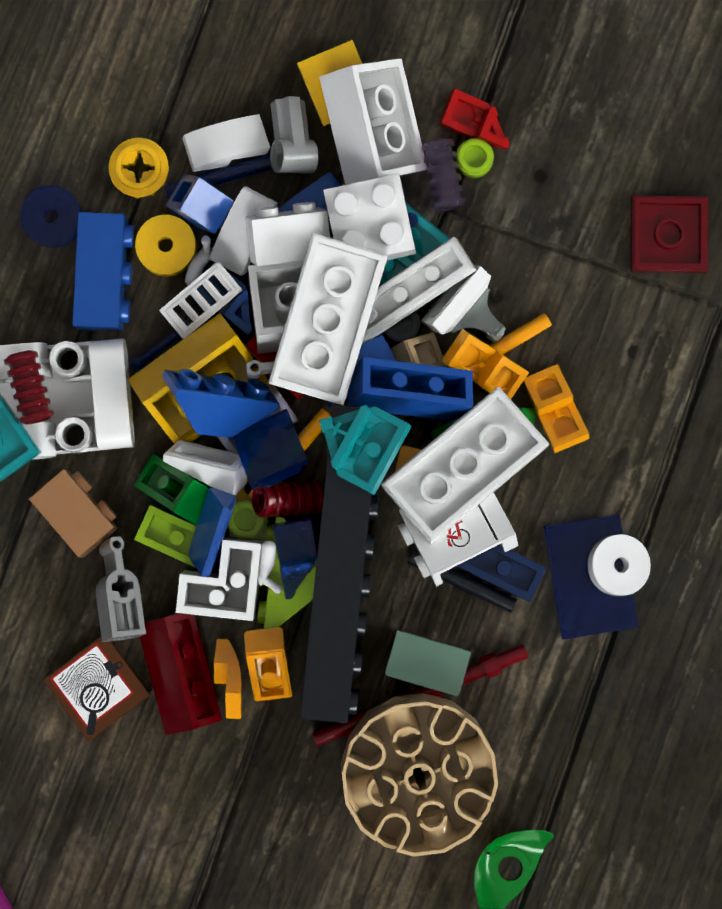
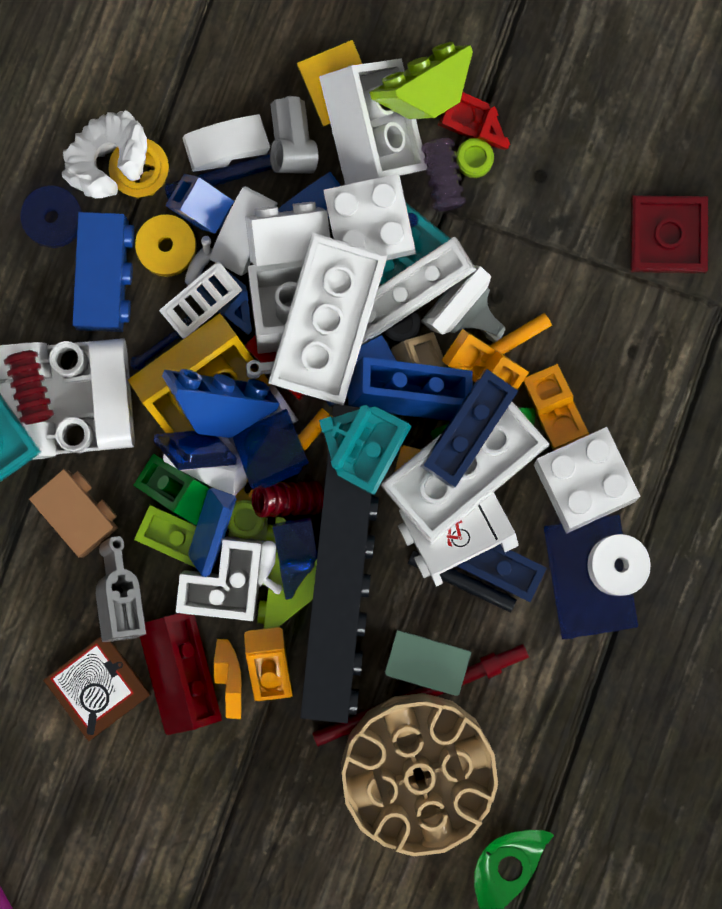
none -> white piece [62,110,147,199]
none -> clear blue piece [154,431,237,470]
none -> lime slope [369,42,473,119]
none -> dark blue plate [420,369,518,488]
none -> white brick [534,427,640,534]

